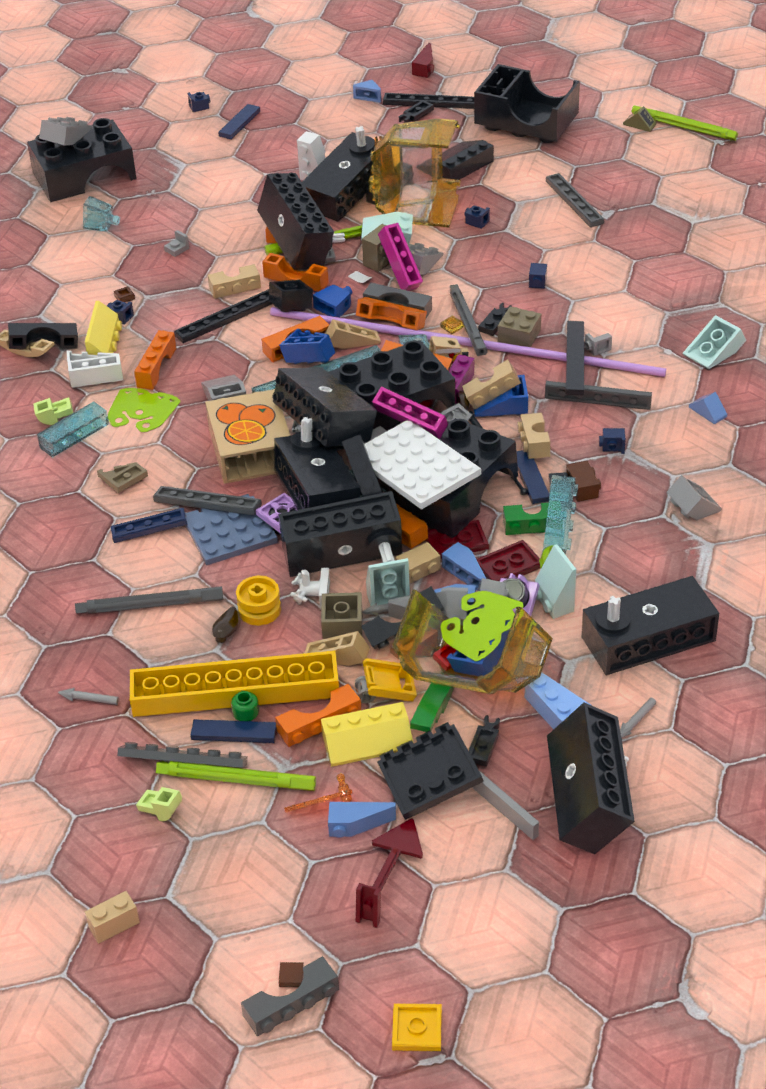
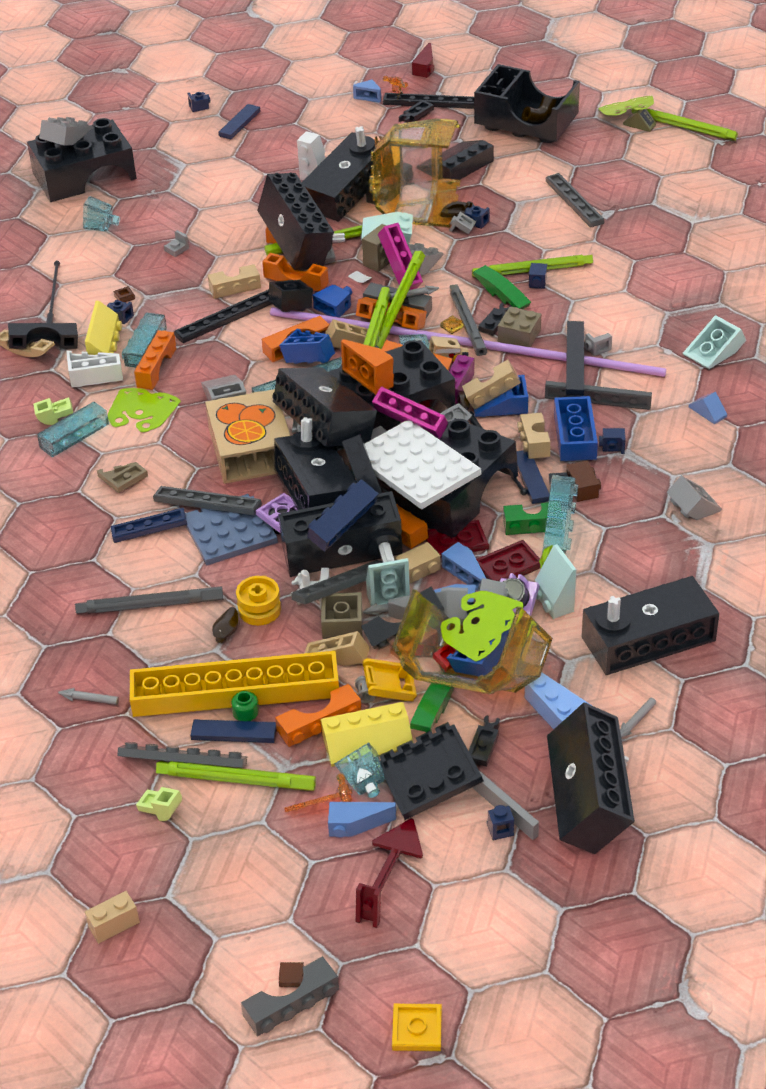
none -> black piece [46,260,60,323]
none -> clear light blue brick [122,312,167,368]
none -> dark grey tile [291,560,383,604]
none -> dark blue brick [307,479,379,552]
none -> clear light blue torso [334,742,385,798]
none -> orange slope [341,339,394,395]
none -> lime piece [364,287,391,347]
none -> lime piece [375,251,425,349]
none -> clear orange piece [383,76,408,94]
none -> light grey piece [390,285,439,300]
none -> dark brown arm [440,201,474,218]
none -> light grey bracket [449,212,476,234]
none -> lime piece [472,255,593,277]
none -> green slope [472,265,531,309]
none -> dark blue brick [486,805,514,840]
none -> dark brown cylinder [522,96,557,124]
none -> blue brick [554,396,598,461]
none -> lime piece [598,96,654,115]

